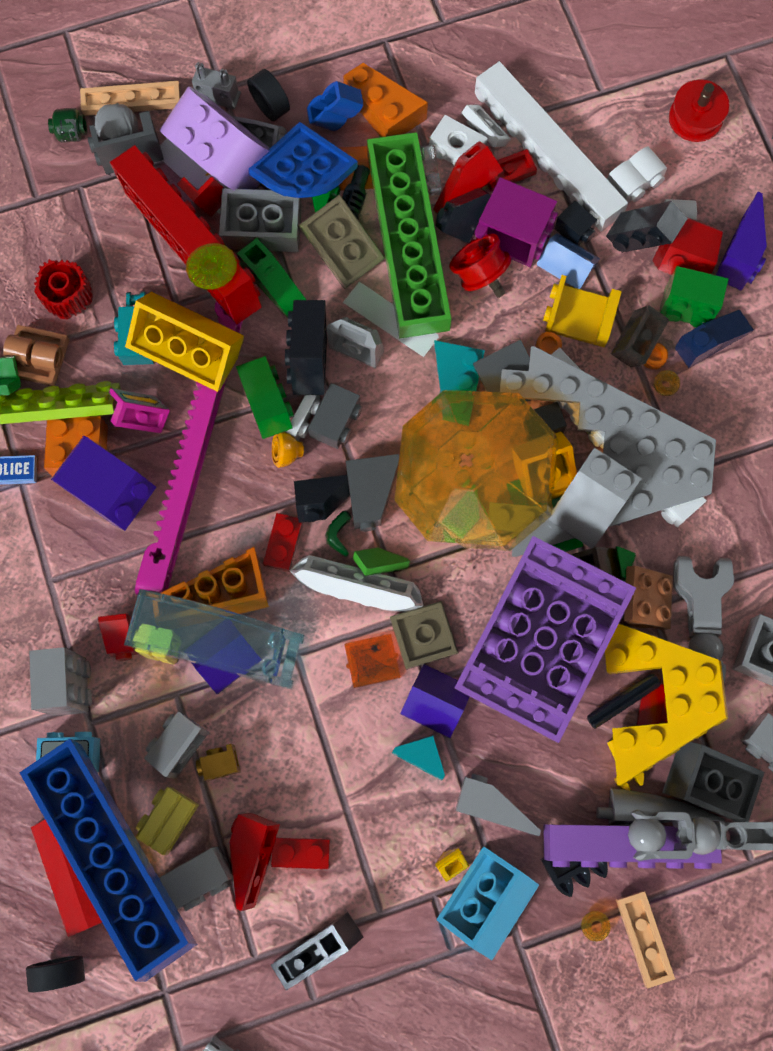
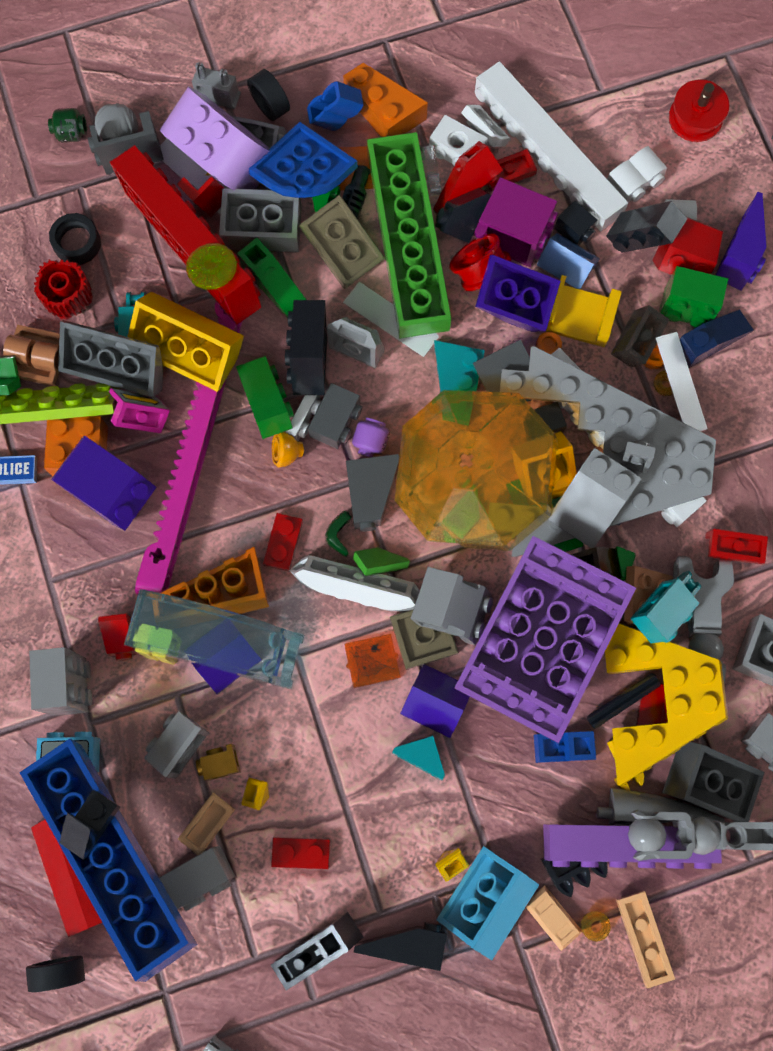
light nougat plate [80,81,181,116] -> none
light yellow brick [136,787,199,856] -> none
red slope [229,813,280,911] -> none
black slope [294,475,350,523] -> none
light grey slope [455,774,541,836] -> none
none -> black tyre [49,213,101,265]
none -> dark grey slope [58,320,163,397]
none -> black slope [59,789,120,860]
none -> light nougat tile [178,792,235,855]
none -> yellow slope [241,777,269,810]
none -> medium lavender head [352,417,390,457]
none -> black slope [353,922,447,971]
none -> light grey piece [411,567,493,646]
none -> dark purple slope [475,255,560,332]
none -> light nougat tile [526,885,583,951]
none -> blue slope [534,731,596,763]
none -> light grey plate [621,440,656,473]
none -> teal brick [630,570,702,643]
none -> white sticker [656,332,708,431]
none -> red panel [705,529,768,564]

